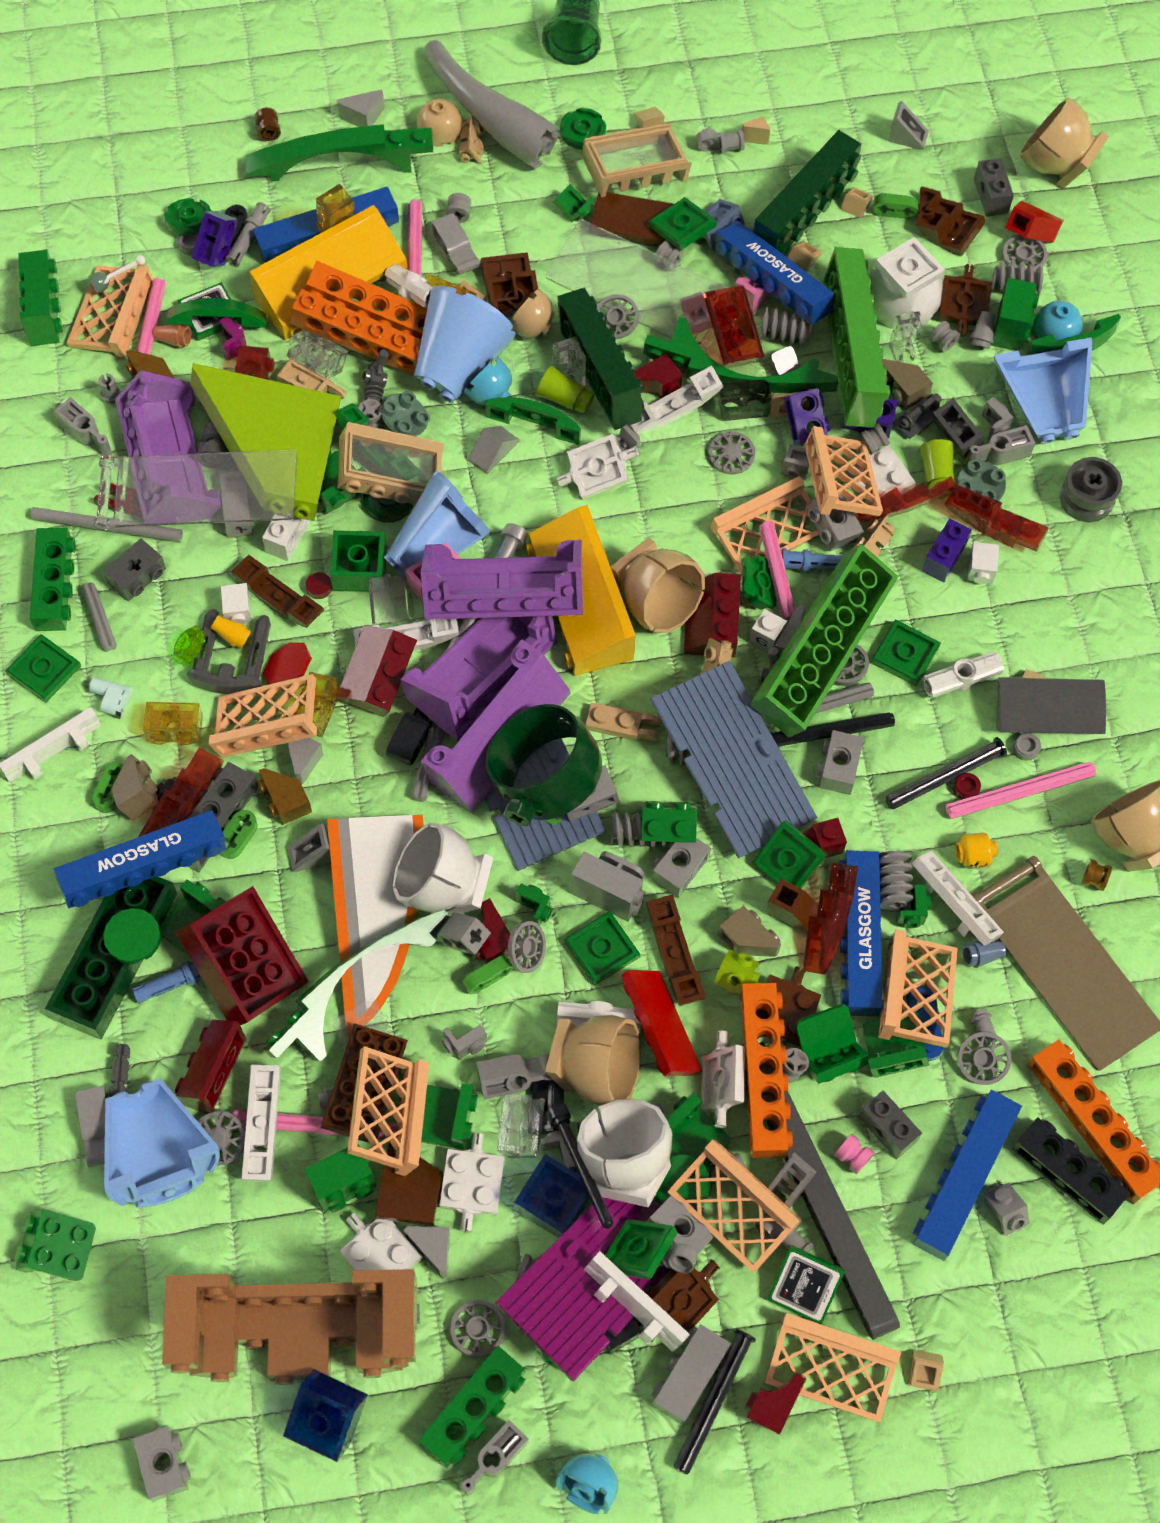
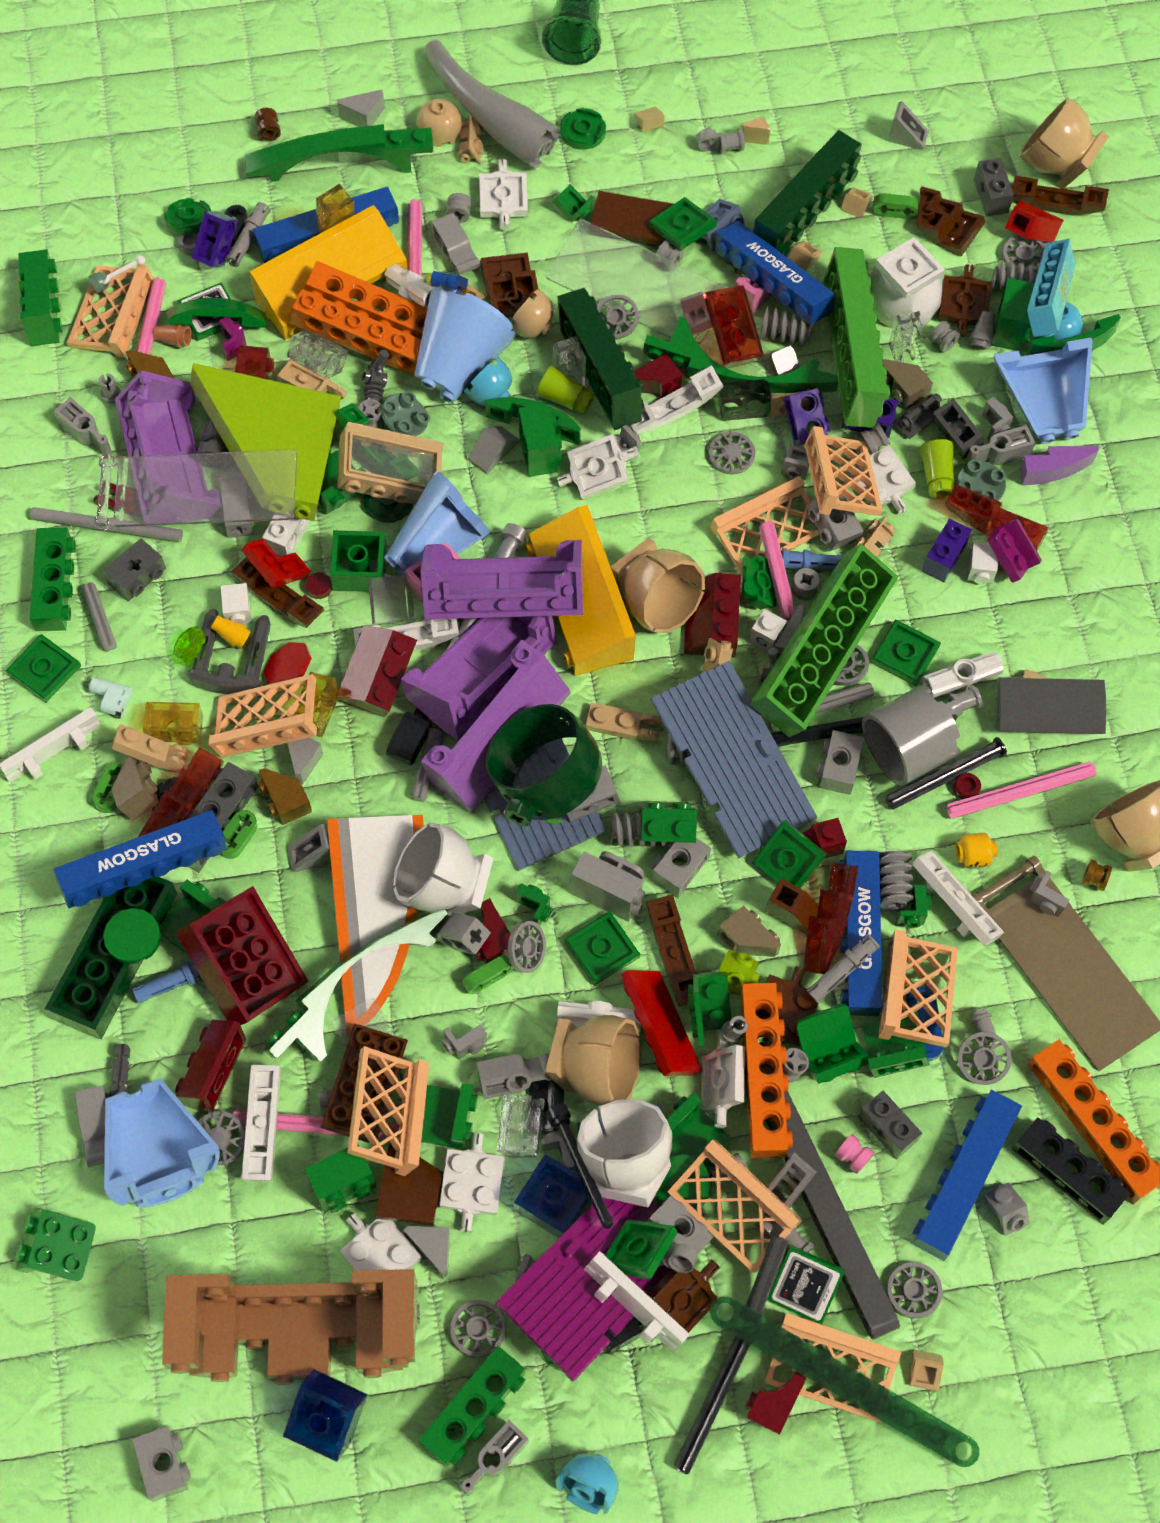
tan window [581,123,692,197] -> none
light grey brick [651,1324,731,1426] -> none
clear red slope [855,476,956,523] -> none
sand blue cone [963,941,1006,968] -> none
light grey tile [1013,733,1041,761] -> none
dark grey wheel [1059,457,1123,523] -> none
none -> tan hinge [111,724,189,773]
none -> red plate [241,539,311,588]
none -> blue plate [431,271,468,293]
none -> white plate [479,159,528,230]
none -> green brick [518,403,562,477]
none -> green bracket [688,971,732,1047]
none -> clear green plate [710,1297,980,1467]
none -> light grey pin [721,1016,748,1043]
none -> dark grey axle [739,1235,788,1325]
none -> light grey wheel [792,568,820,600]
none -> light grey pin [806,934,880,1004]
none -> light grey brick [862,685,961,786]
none -> light grey wheel [887,1262,943,1319]
none -> light grey connector [945,685,983,721]
none -> magenta bracket [987,519,1042,583]
none -> reddish brown slope [1012,176,1109,214]
none -> medium lavender slope [1020,446,1099,486]
none -> medium azure brick [1027,239,1076,337]
none -> light grey bracket [1029,871,1070,917]

